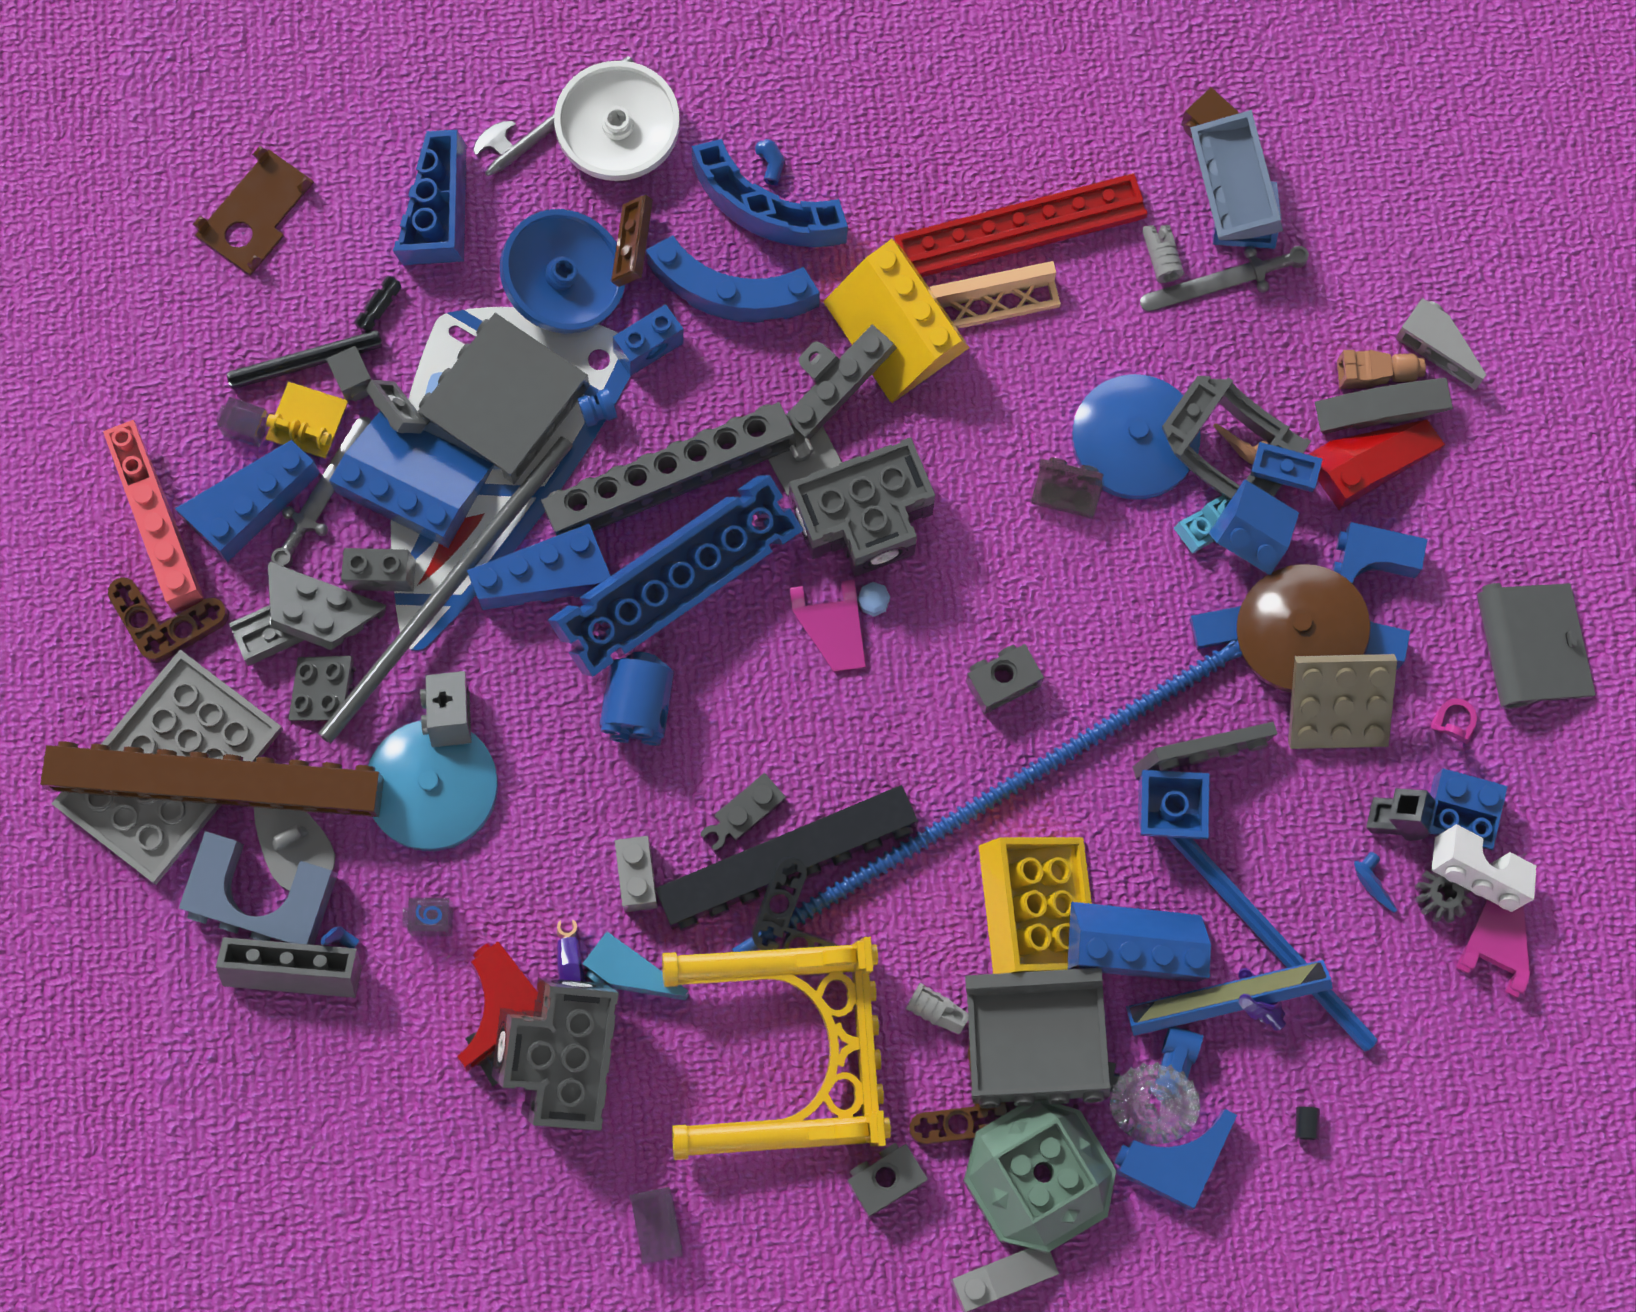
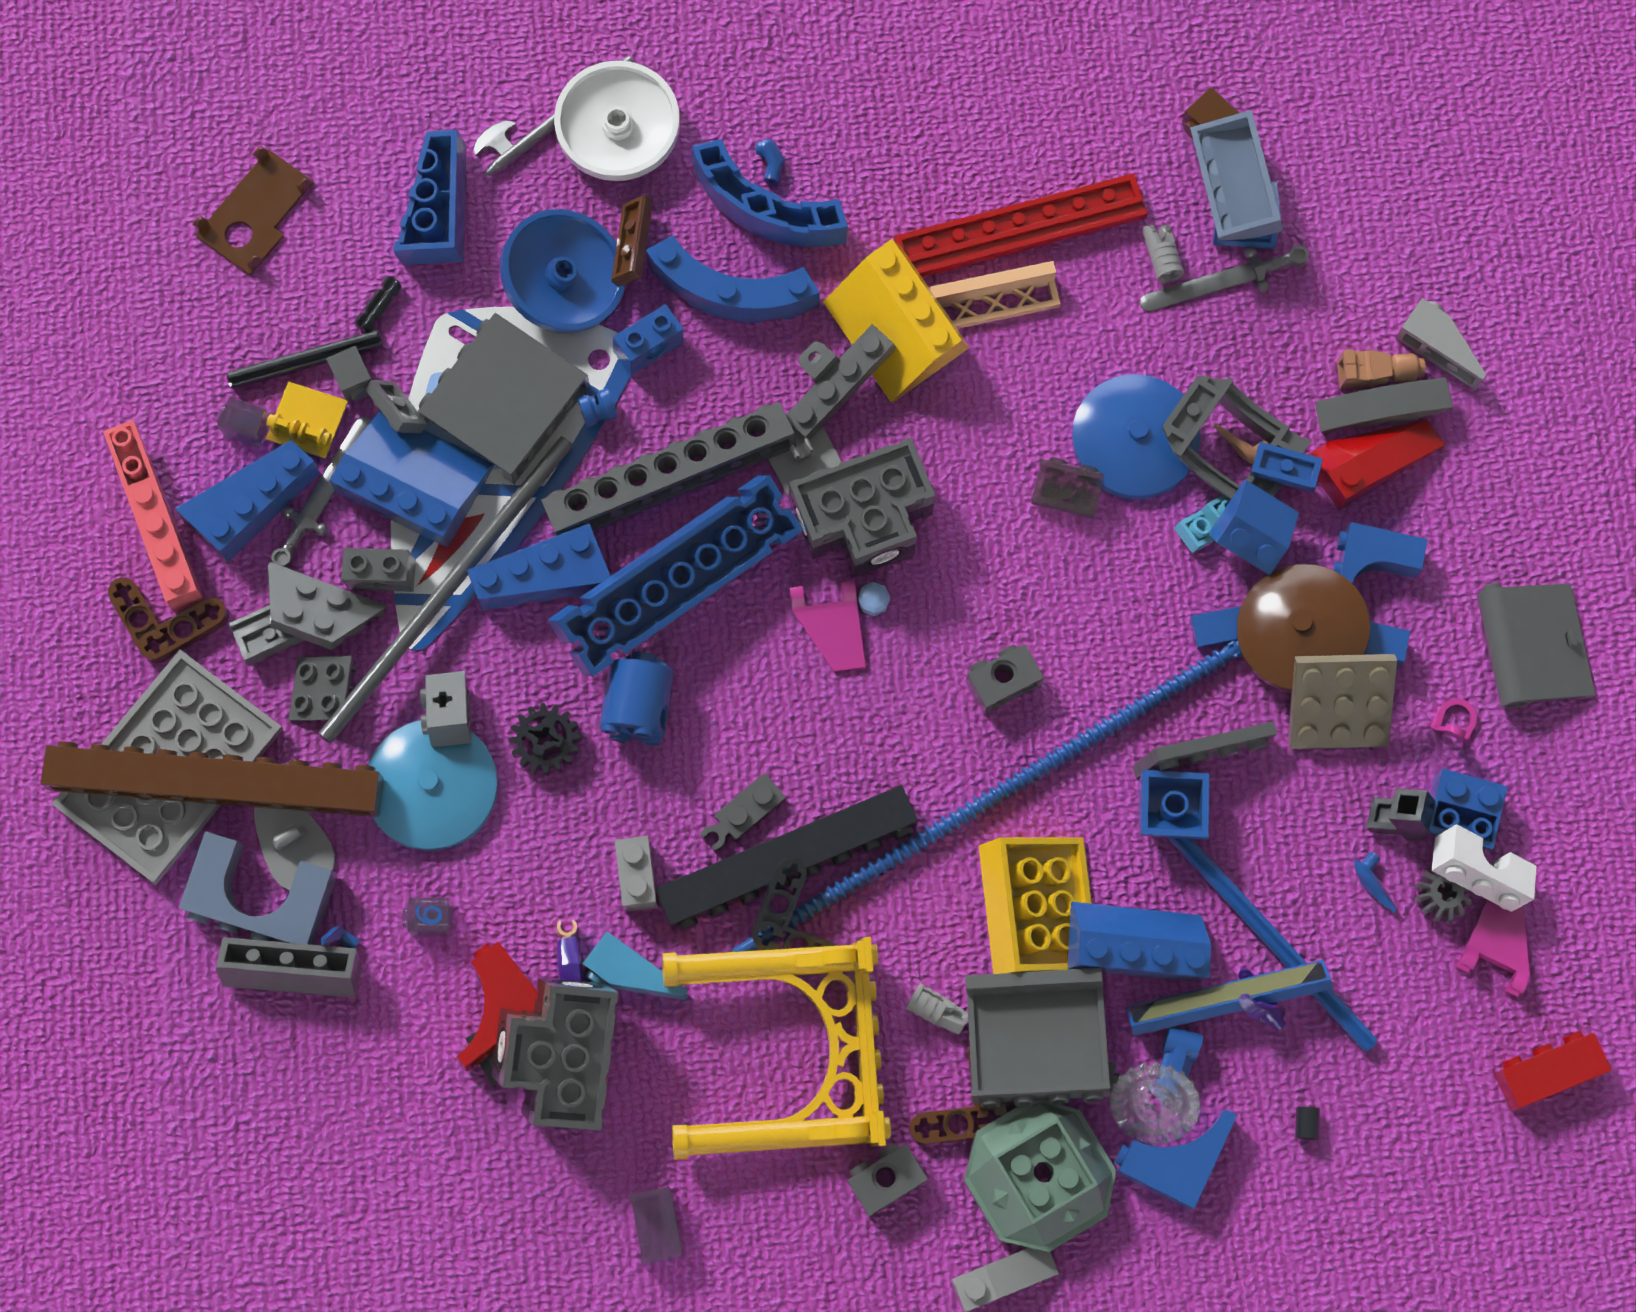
none -> black gear [509,703,582,776]
none -> red brick [1494,1030,1612,1111]

